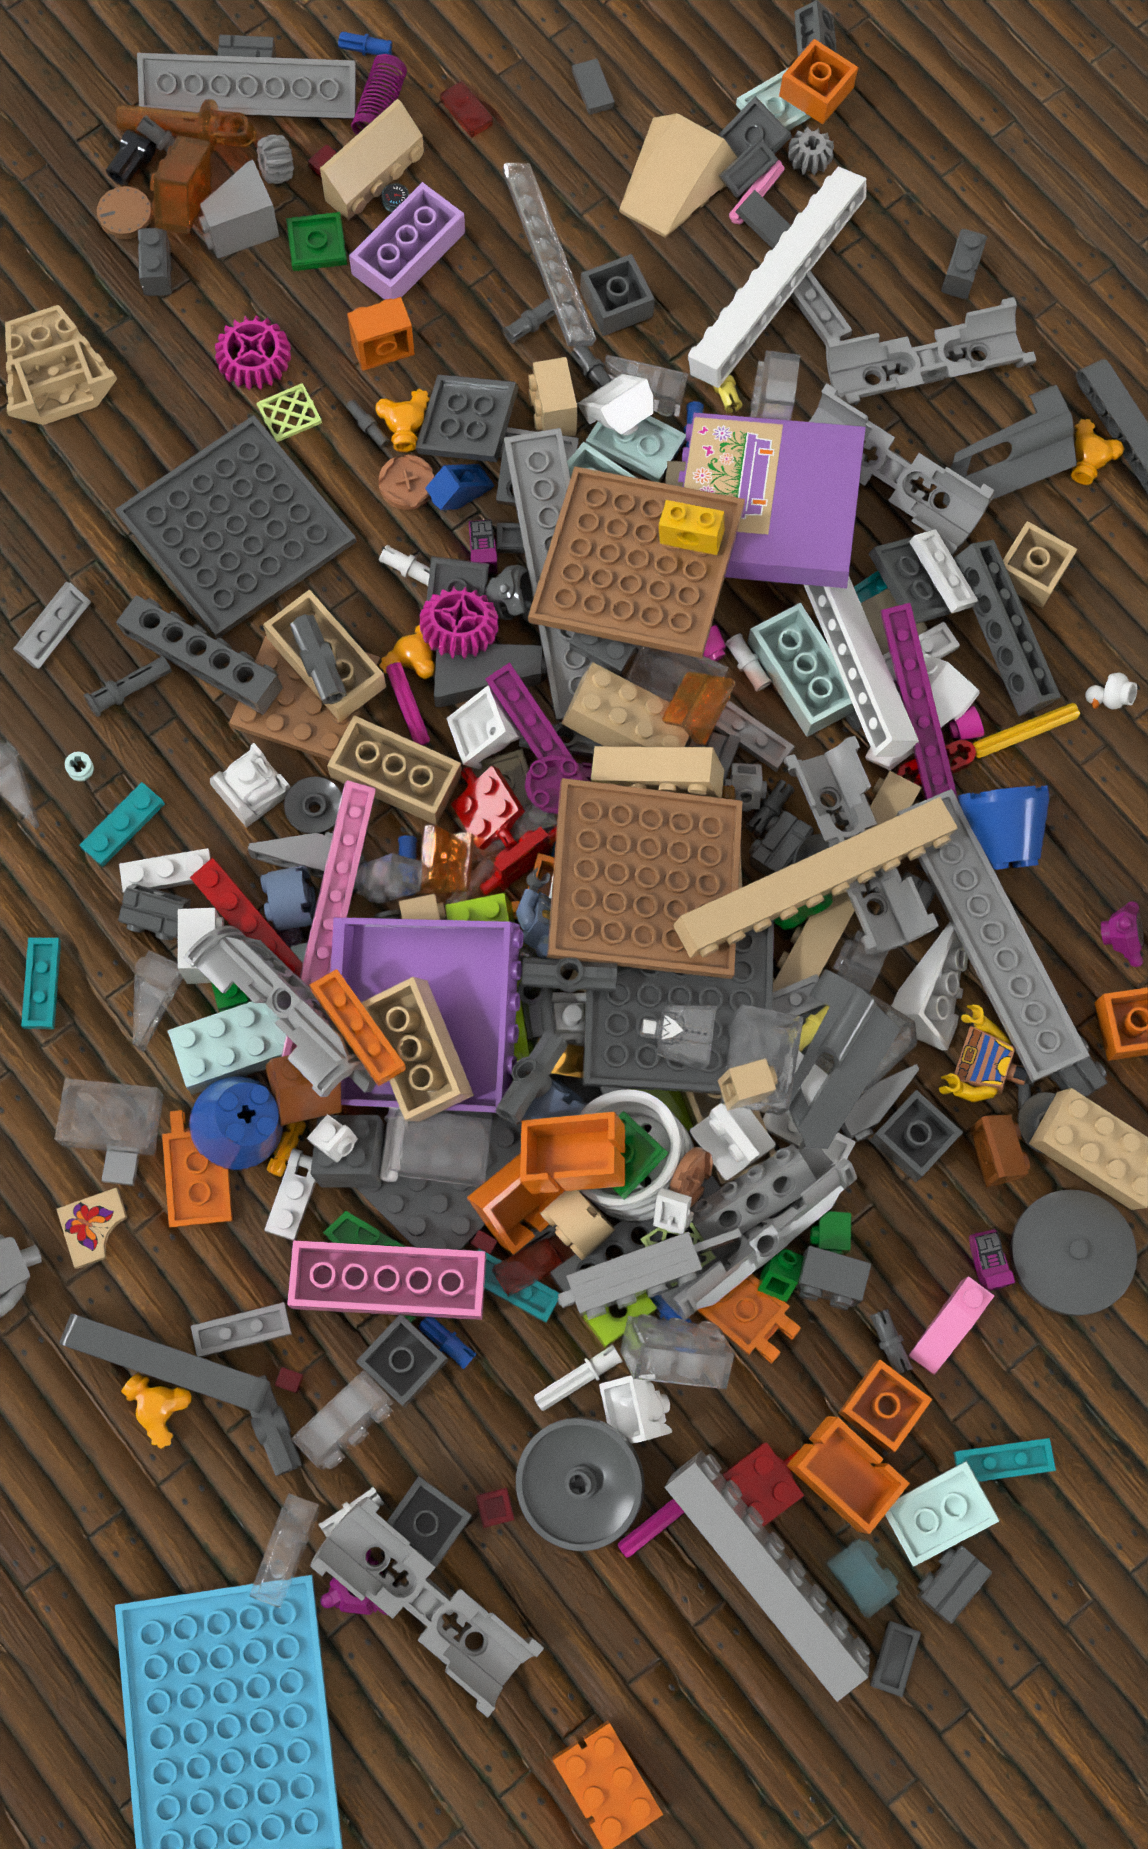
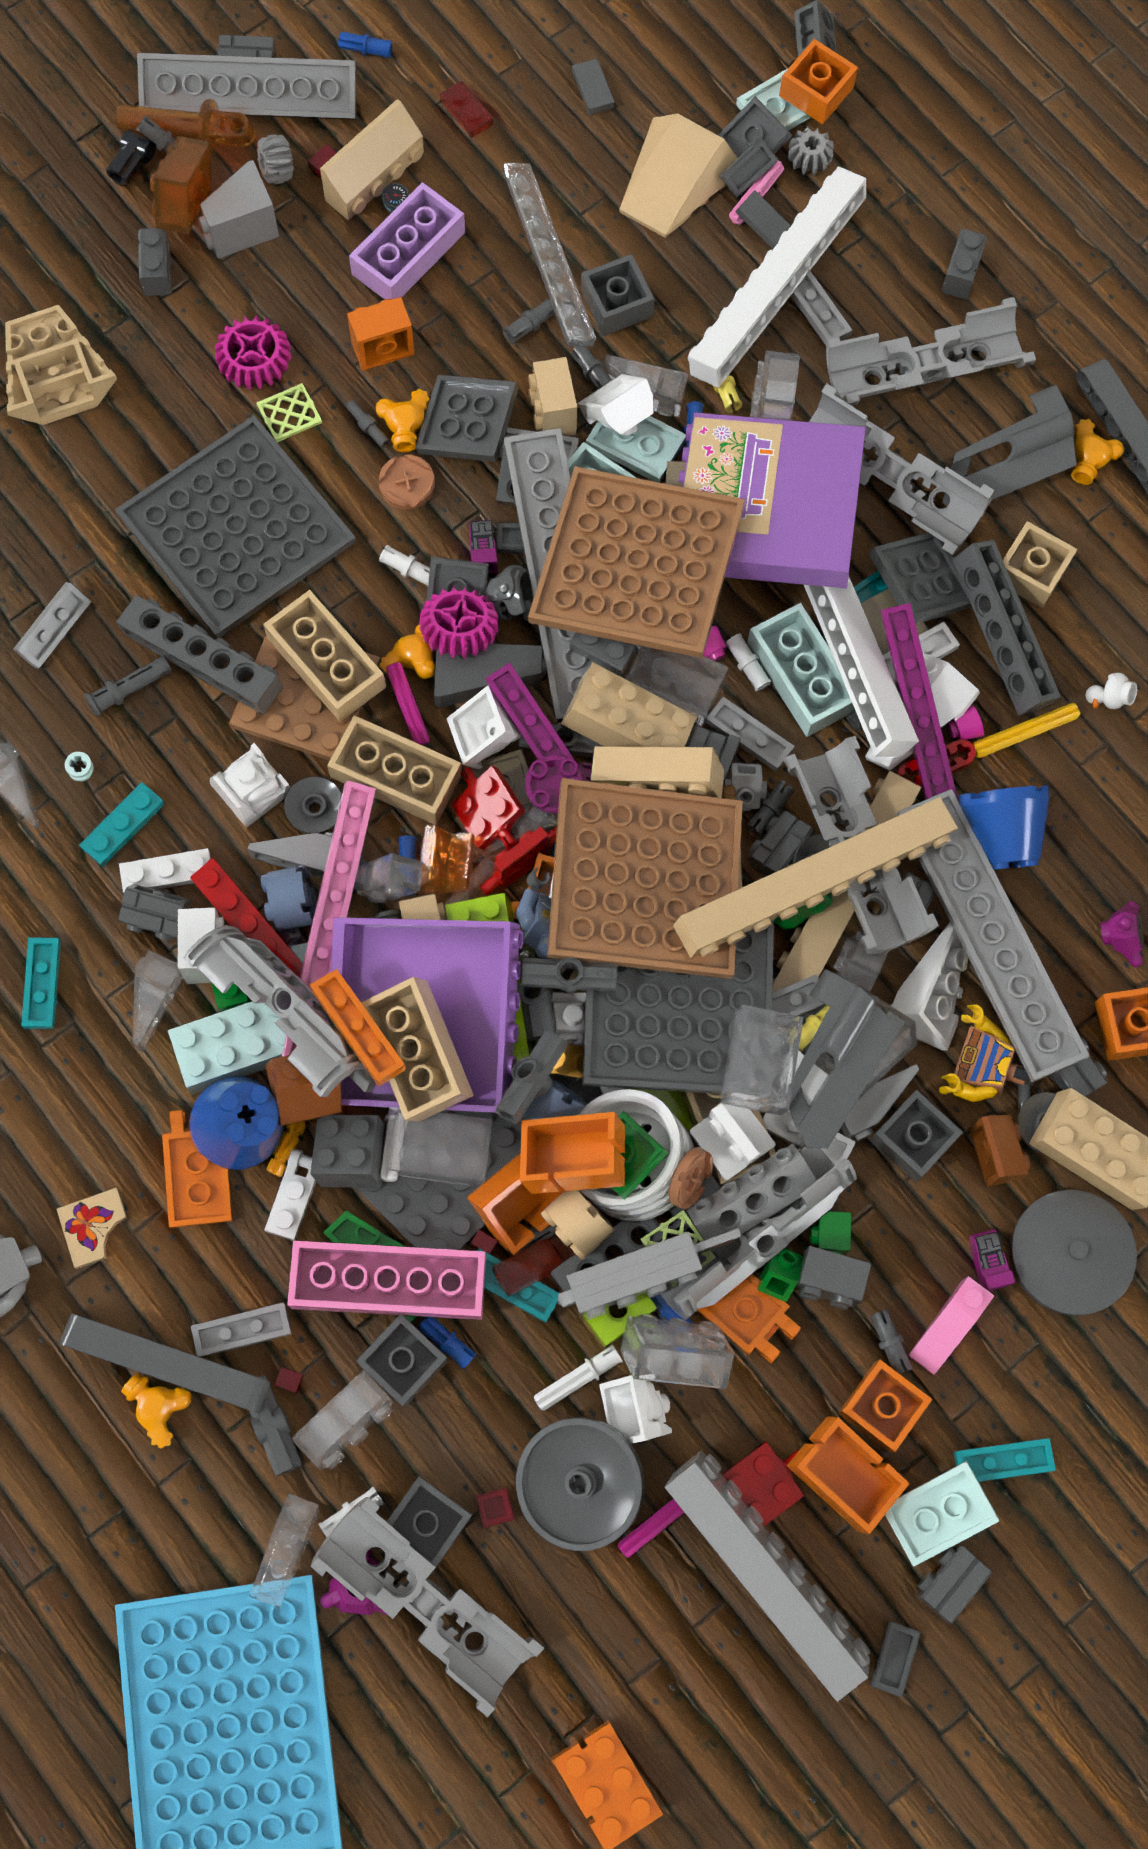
clear brick [55,1078,164,1156] -> none
medium nougat tile [97,186,153,239] -> none
light grey tile [101,1150,139,1186] -> none
green tile [286,212,348,271] -> none
dark grey piece [290,614,347,705] -> none
white bracket [307,1114,358,1163] -> none
magenta piece [351,54,407,135] -> none
blue slope [425,464,495,510] -> none
clear torso [640,1005,717,1070] -> none
white bracket [653,1188,694,1234] -> none
yellow brick [658,500,725,555] -> none
clear orange bracket [662,672,736,745] -> none
tan brick [718,1058,778,1111] -> none
clear light blue brick [825,1538,900,1618] -> none
white plate [909,529,978,613] -> none

